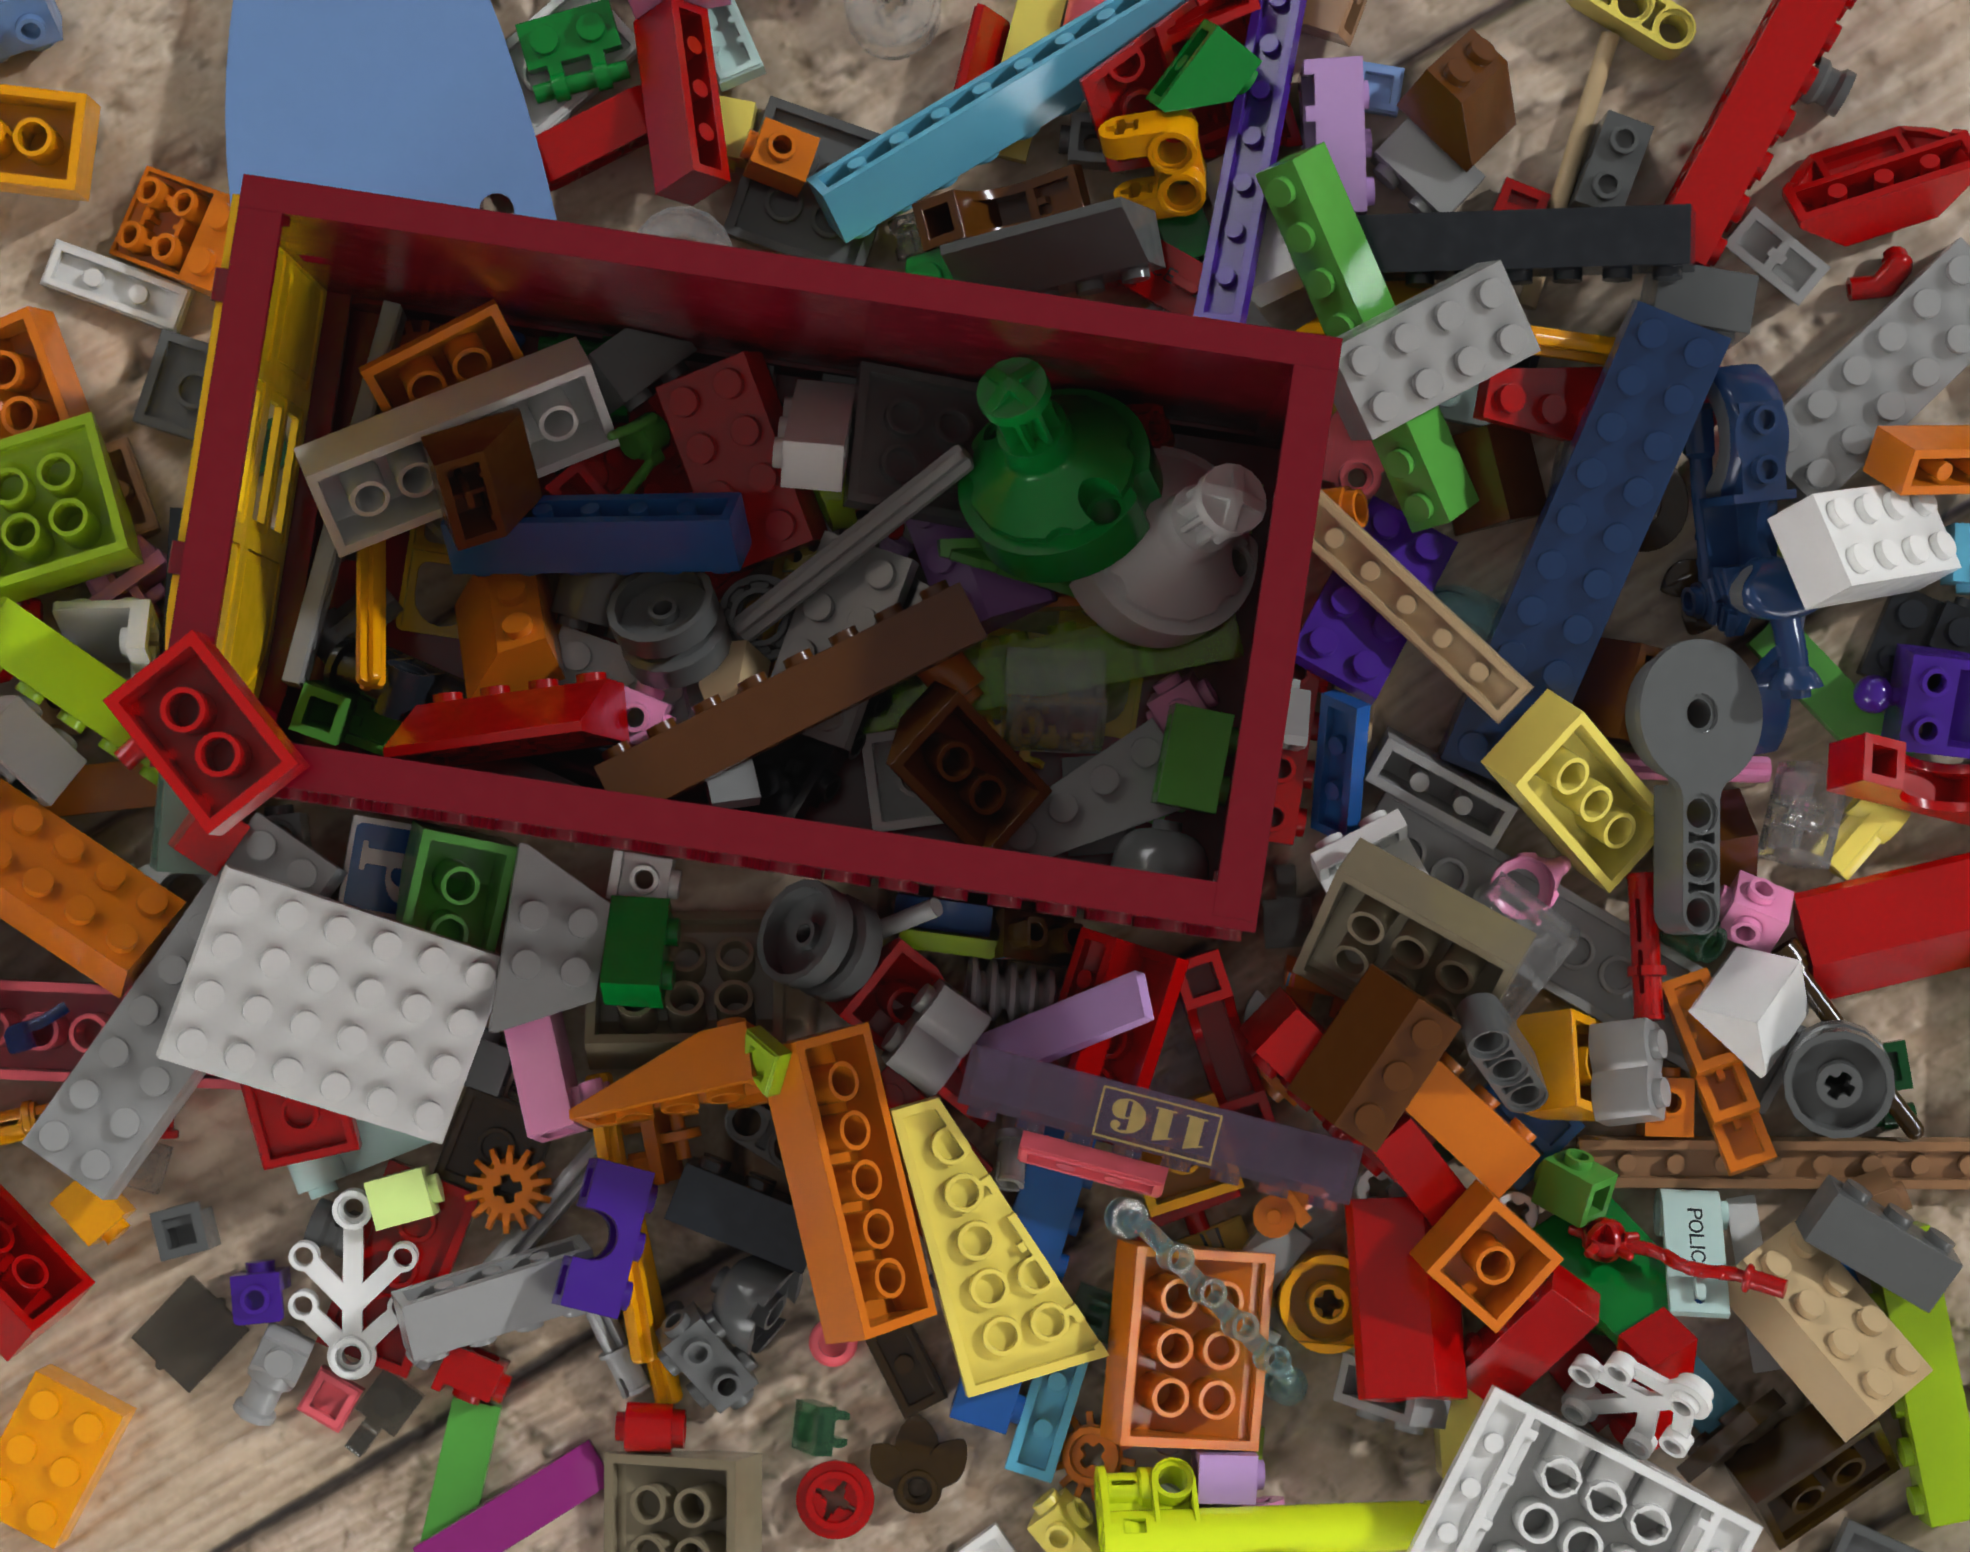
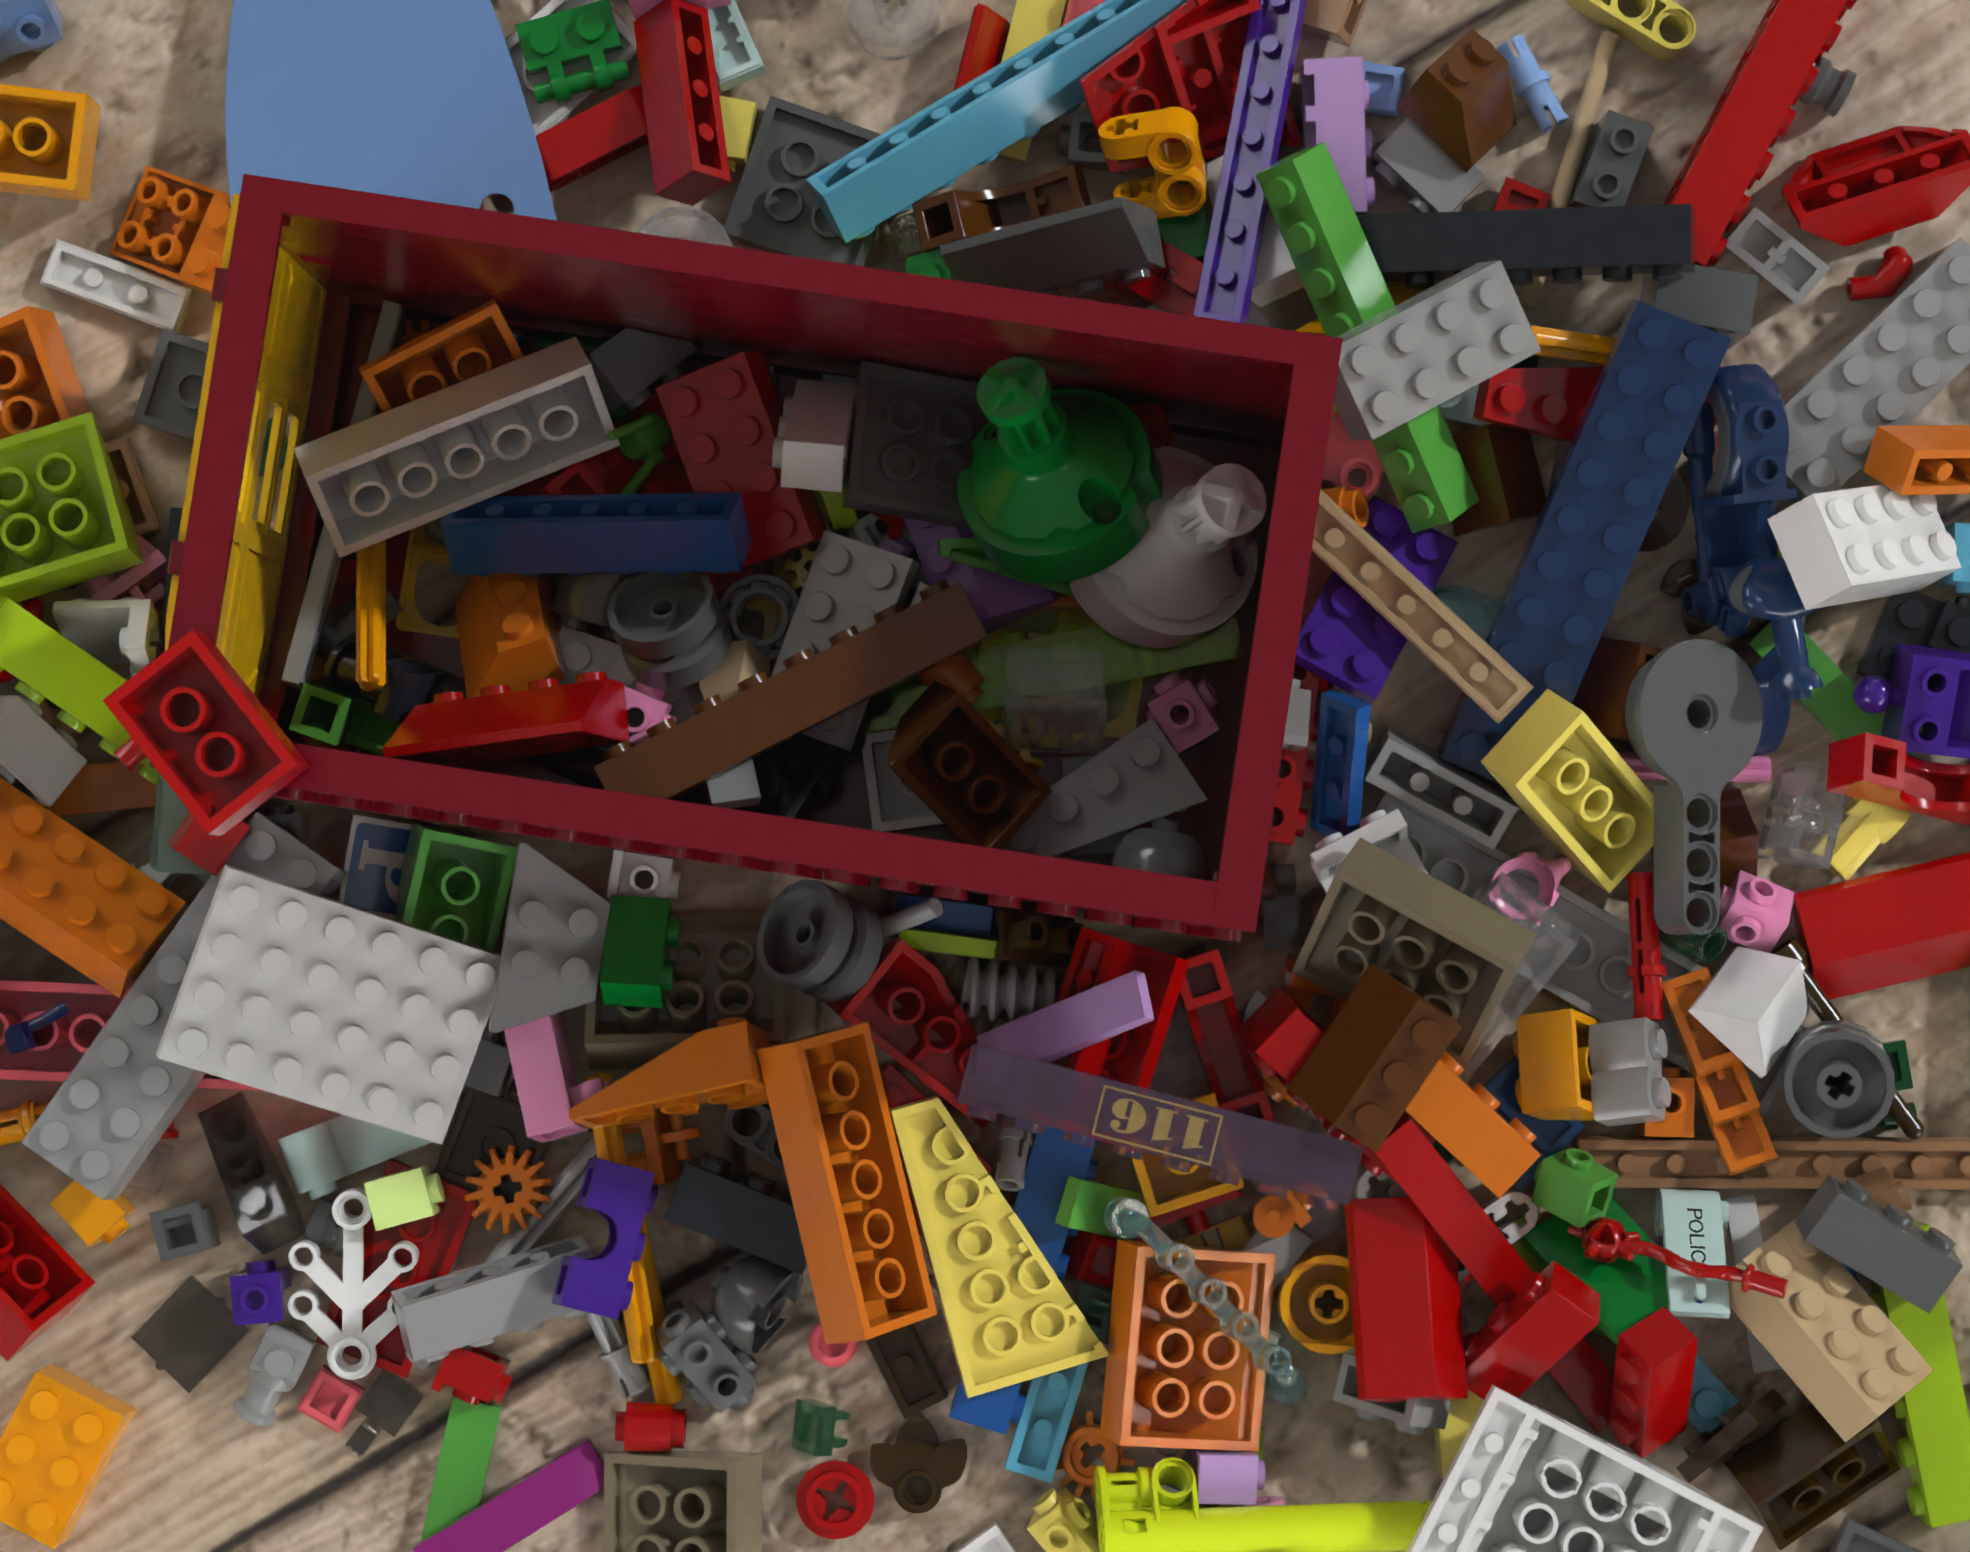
red tile [240,1083,362,1170] -> none
reddish brown slope [421,407,543,551] -> none
light grey axle [733,445,974,642] -> none
orange brick [739,117,821,197] -> none
lime tile [745,1025,792,1098] -> none
light grey brick [881,978,992,1097] -> none
coral tile [1017,1130,1169,1198] -> none
green slope [1145,19,1262,113] -> none
bright green brick [1150,703,1239,814] -> none
orange brick [1409,1179,1564,1333] -> none
dark grey beam [1455,993,1549,1113] -> none
white plant [1561,1351,1714,1460] -> none
none -> clear smoke slope [198,1092,306,1255]
none -> bright green tile [1055,1175,1142,1240]
none -> red slope [1065,1230,1118,1289]
none -> light blue pin [1496,34,1569,134]

